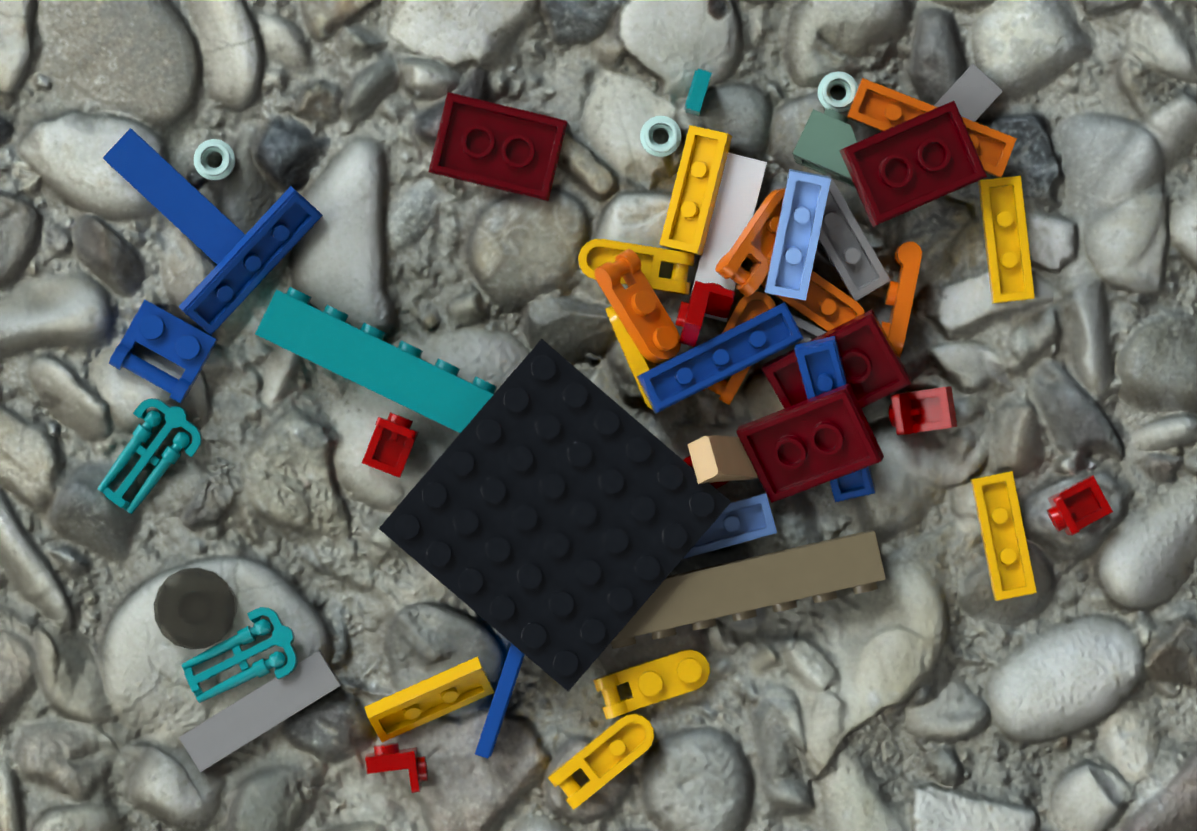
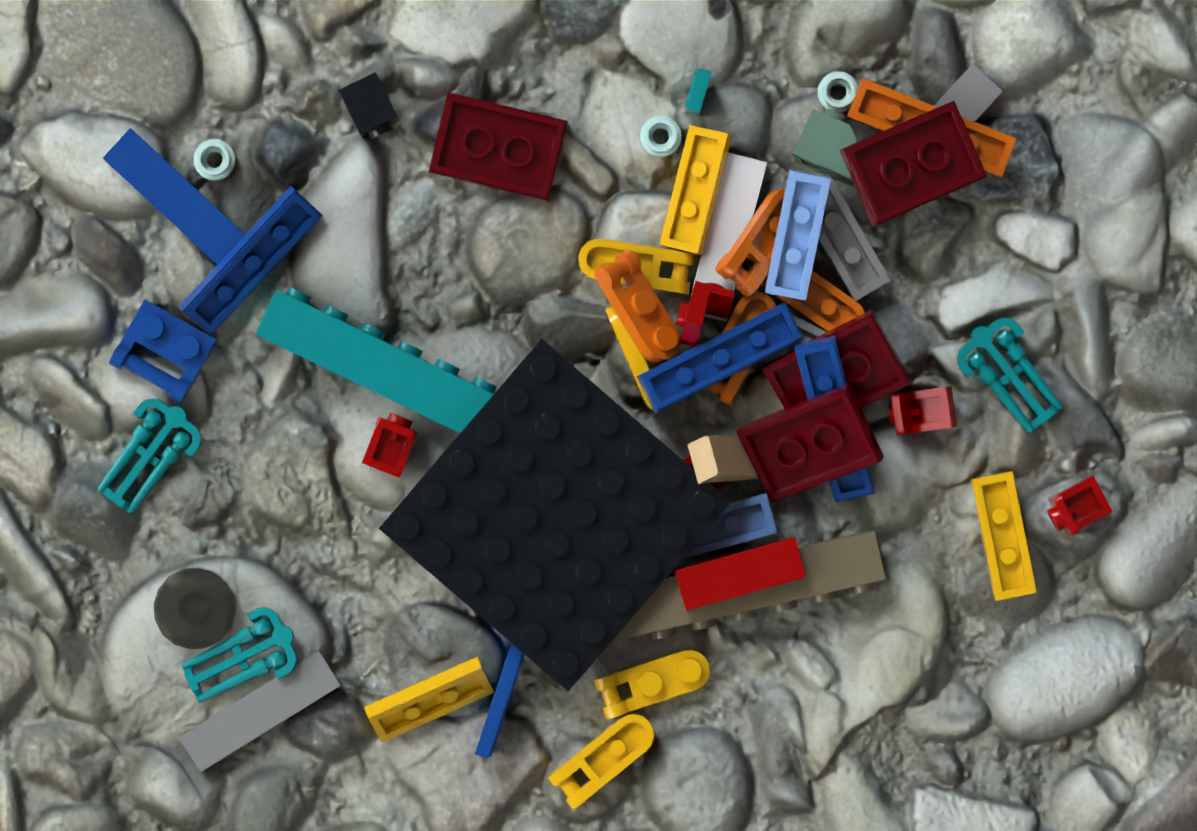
red bracket [365,743,428,793] -> none
orange plate [881,241,922,358] -> none
yellow plate [978,175,1035,304] -> none
none -> black brick [338,72,400,141]
none -> red tile [674,537,806,611]
none -> teal piece [956,318,1063,433]

